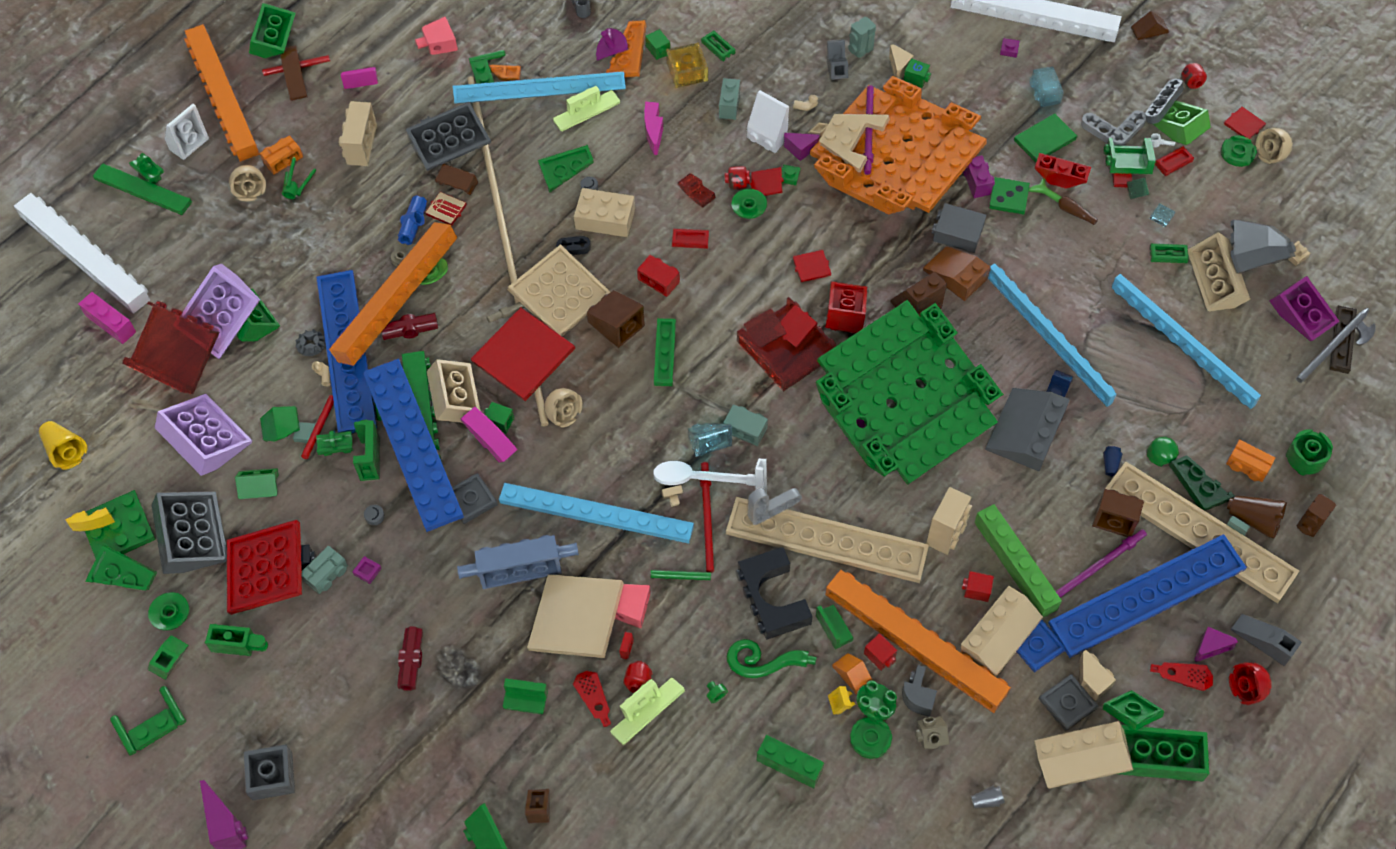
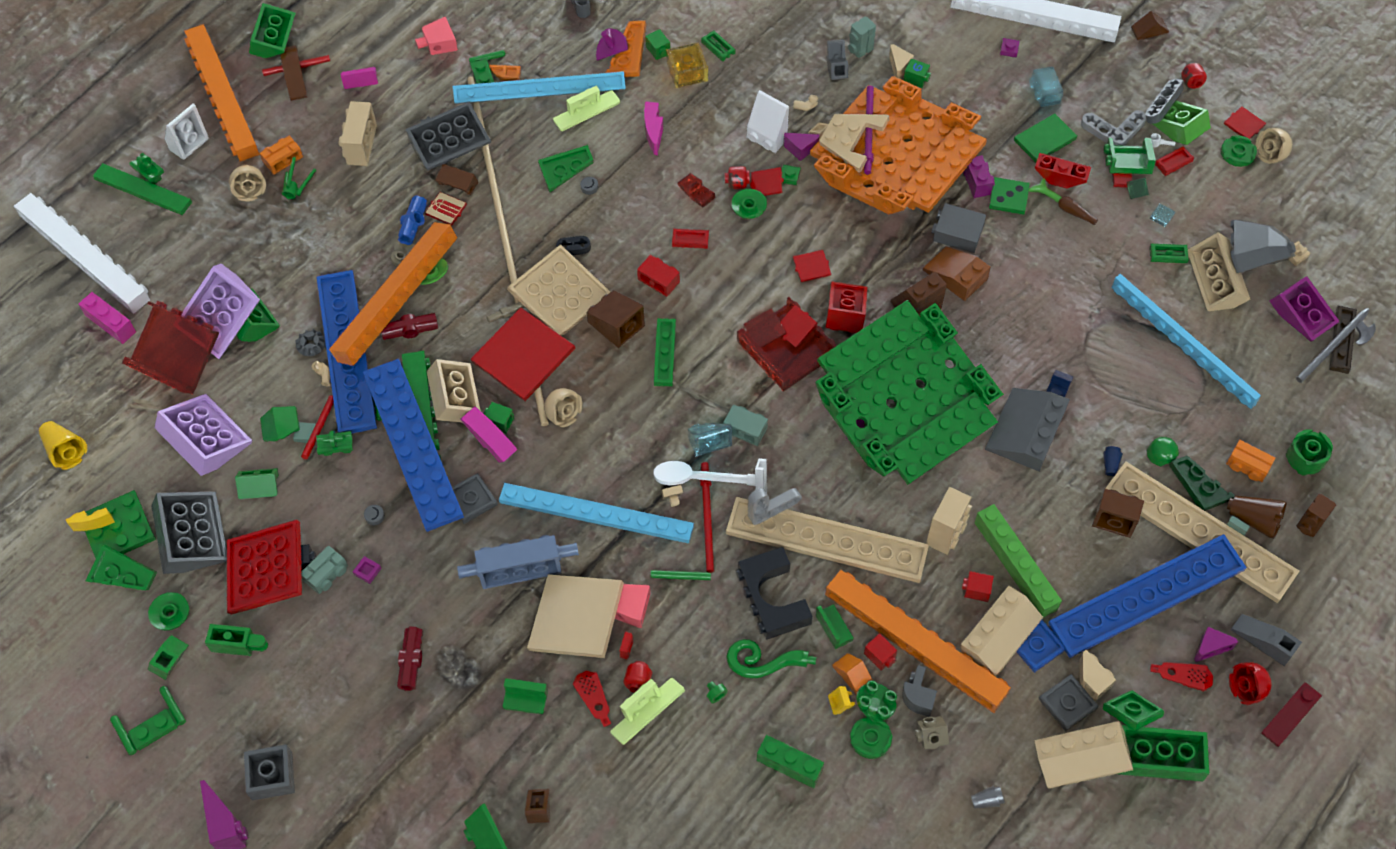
green panel [353,420,380,481] -> none
tan brick [574,188,635,237] -> none
sand green brick [719,78,740,120] -> none
medium azure plate [988,264,1116,407] -> none
magenta bar [1056,529,1147,598] -> none
none -> dark red slope [1261,682,1323,747]

